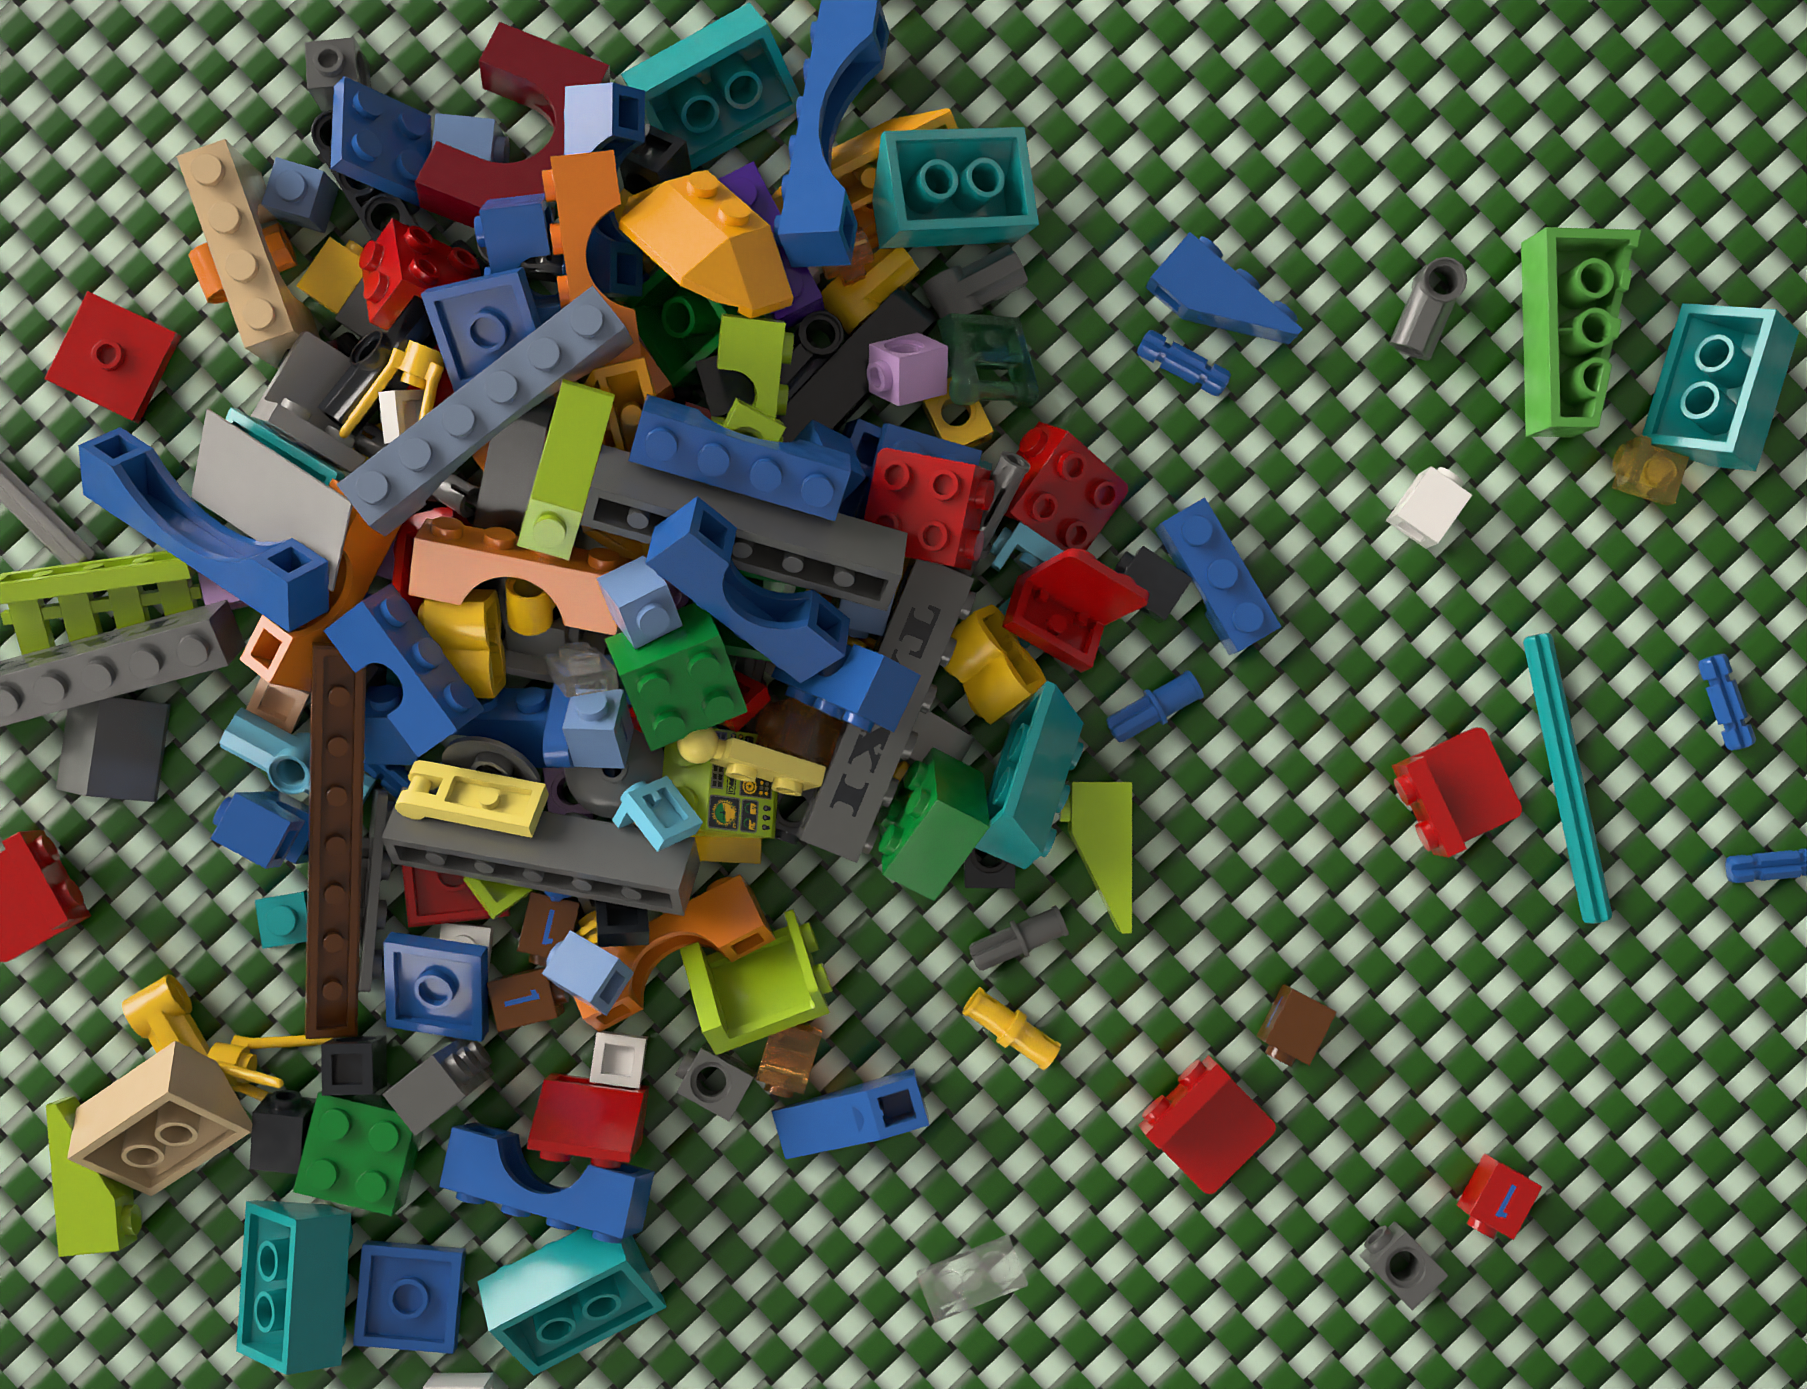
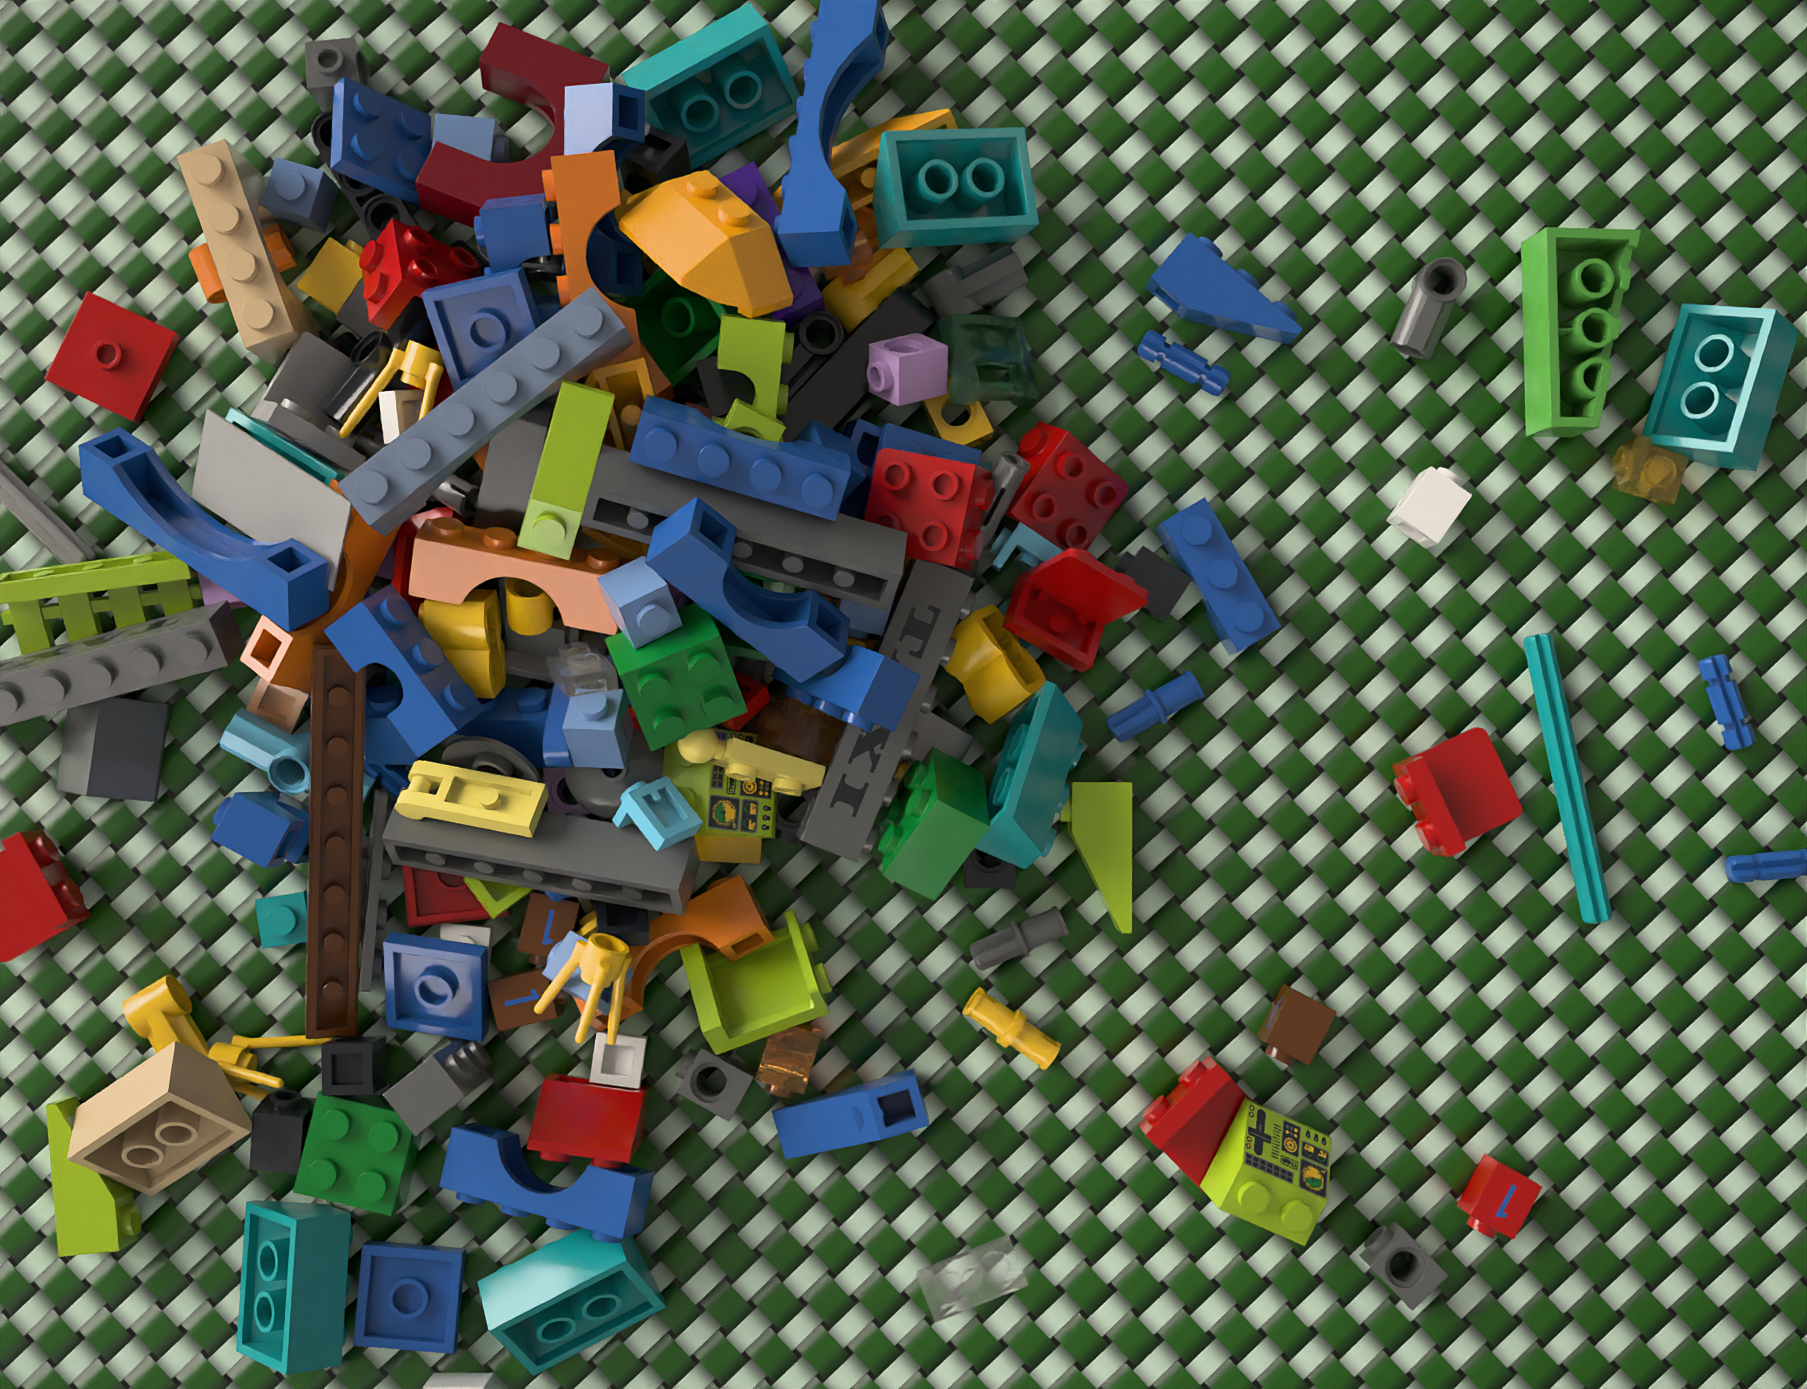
none -> yellow plant [534,933,632,1046]
none -> lime slope [1200,1098,1332,1246]

